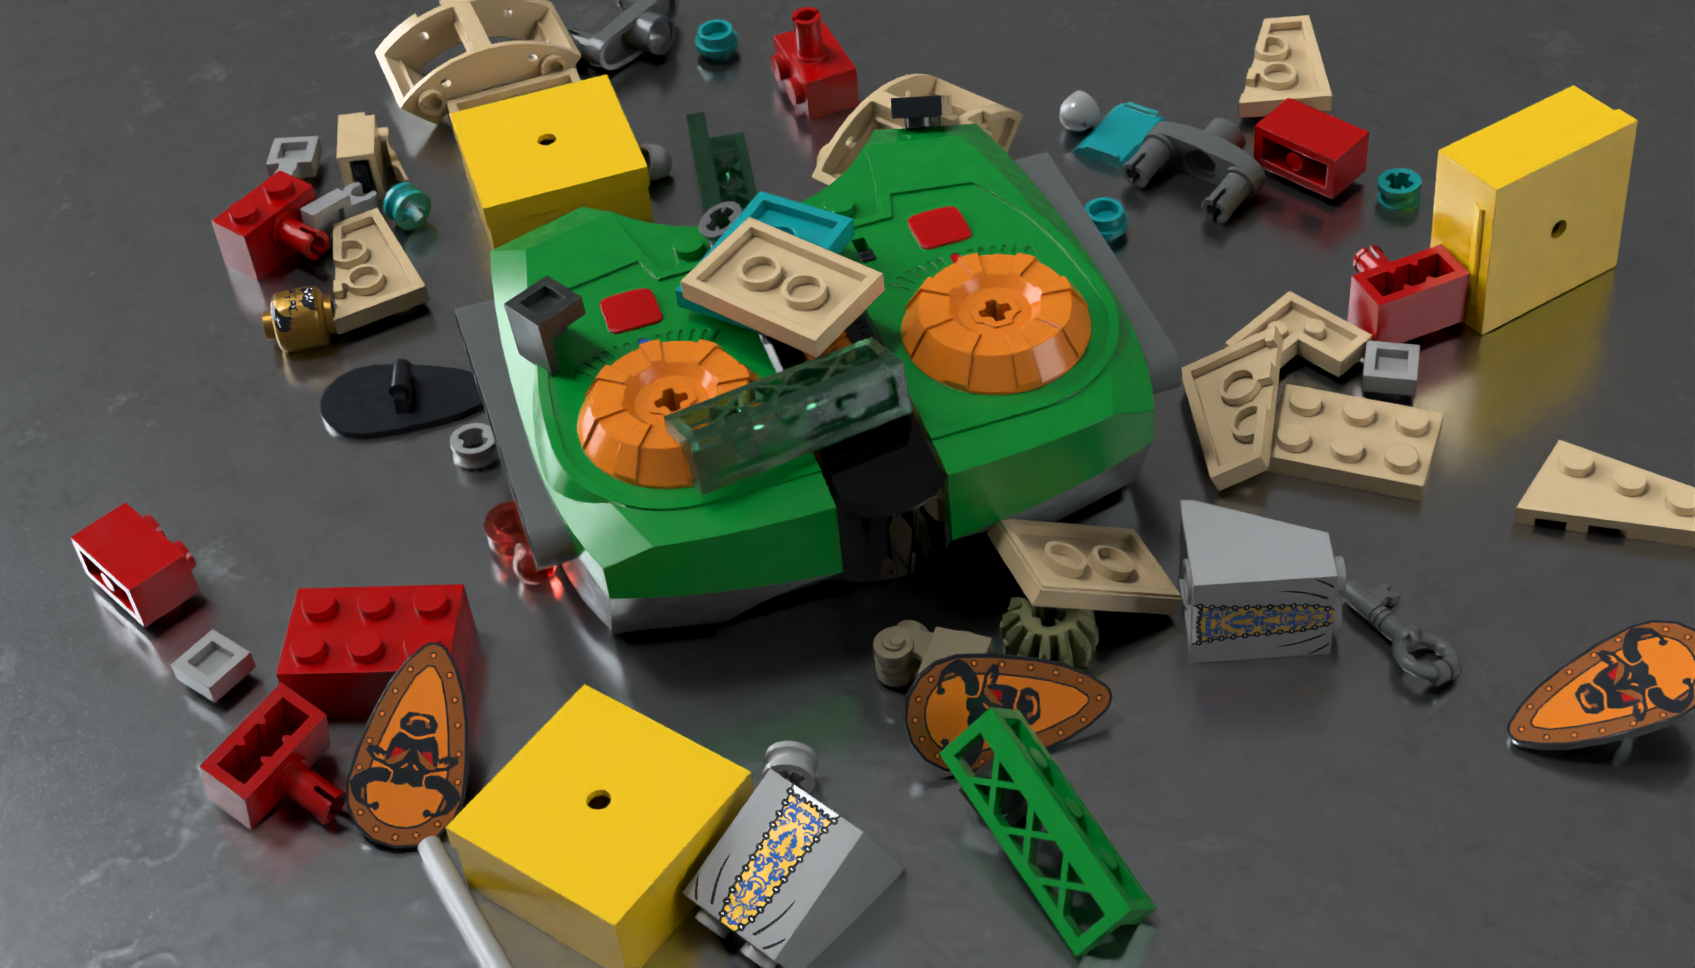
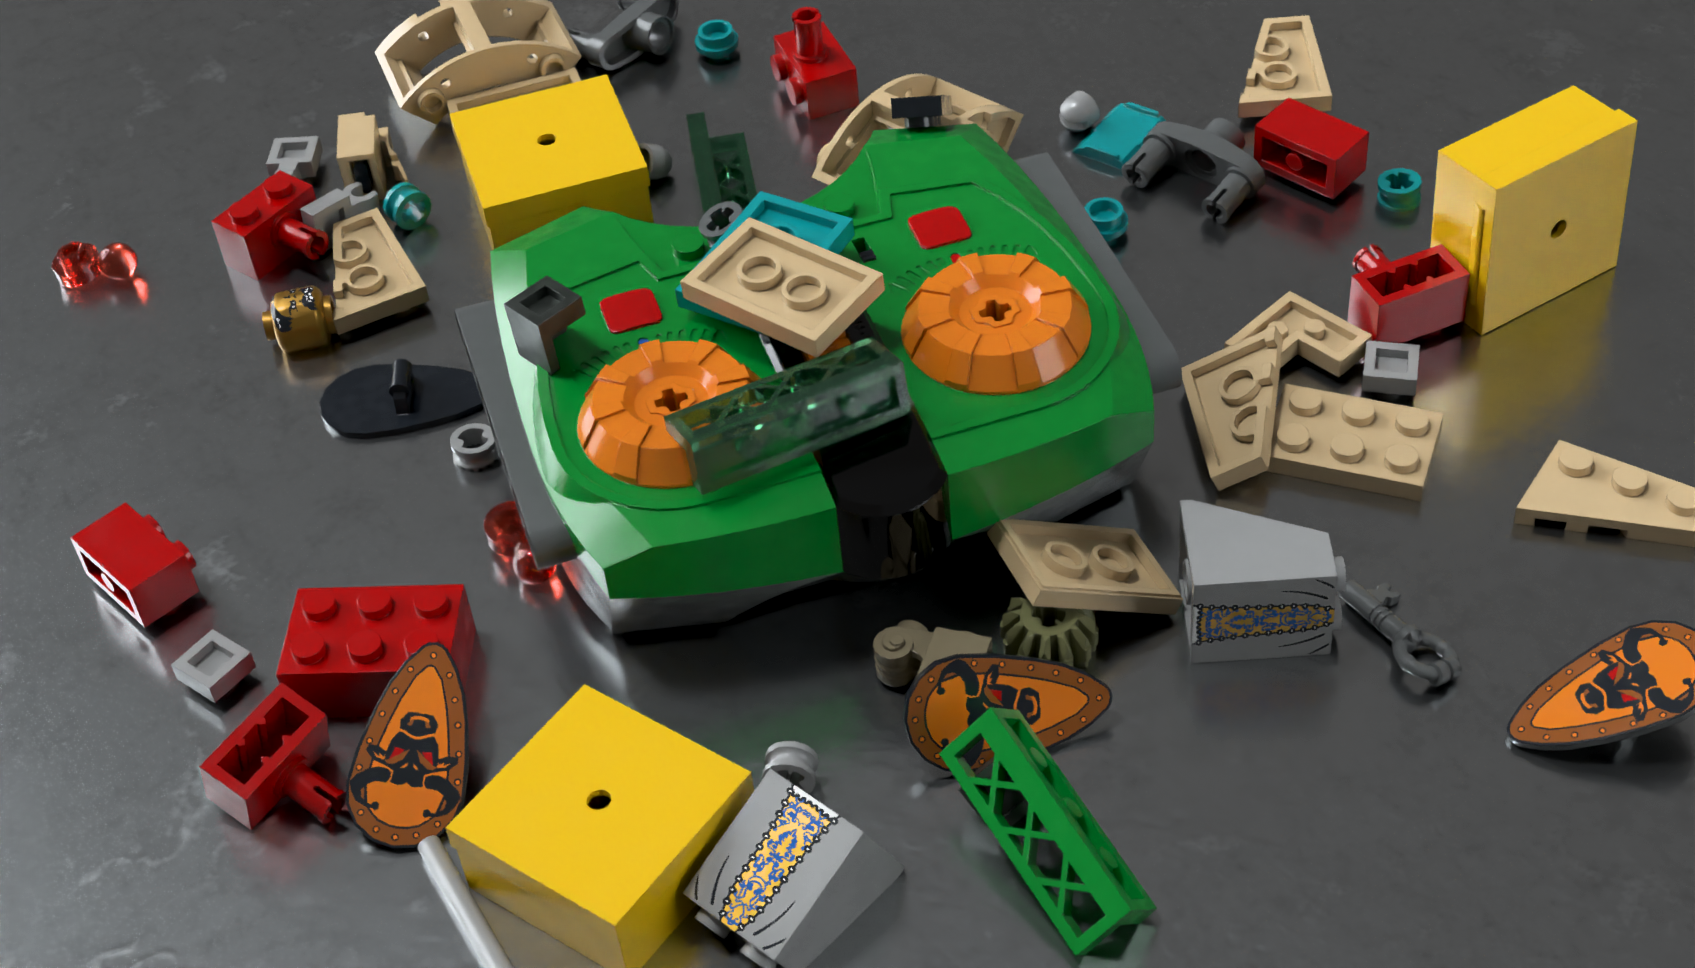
none -> clear red plate [51,242,138,288]

